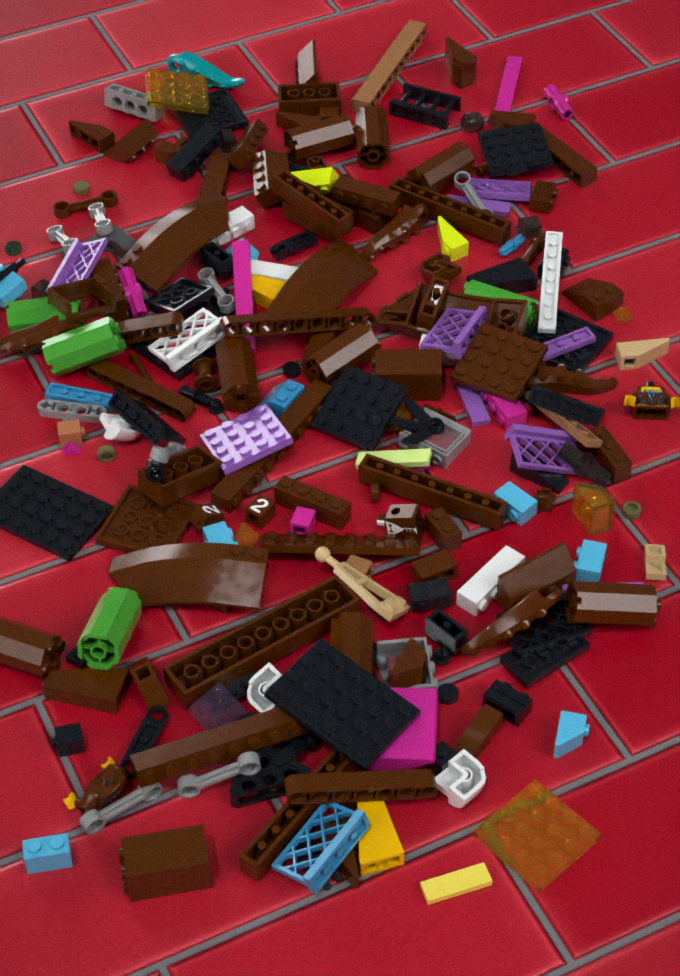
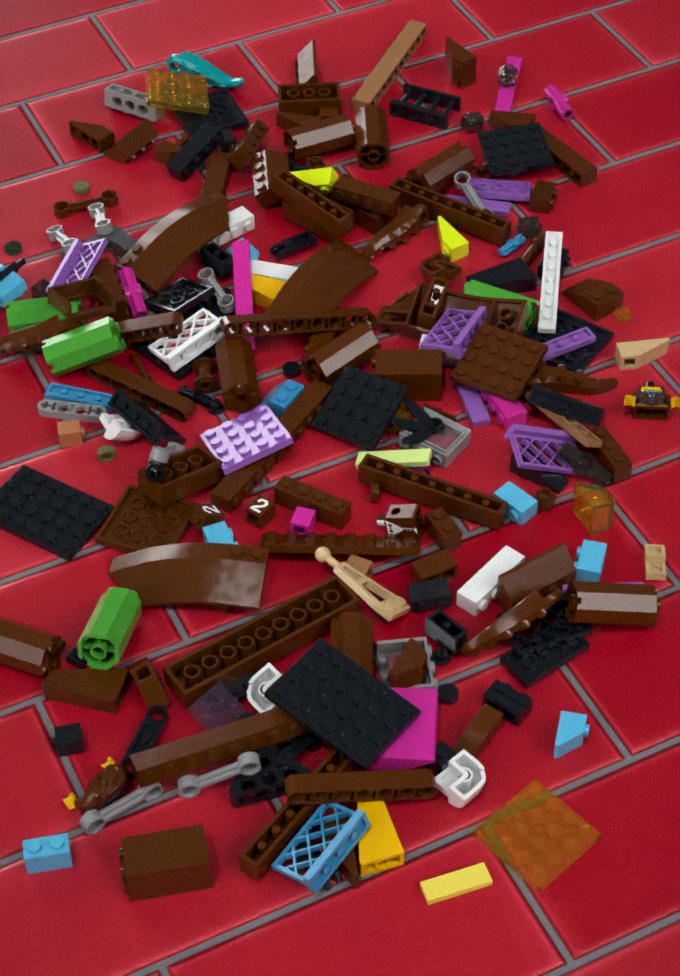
dark pink piece [63,441,81,456] -> none
clear yellow slope [233,522,260,547] -> none
olive tile [622,501,642,520] -> none
none -> clear smoke head [497,64,518,88]

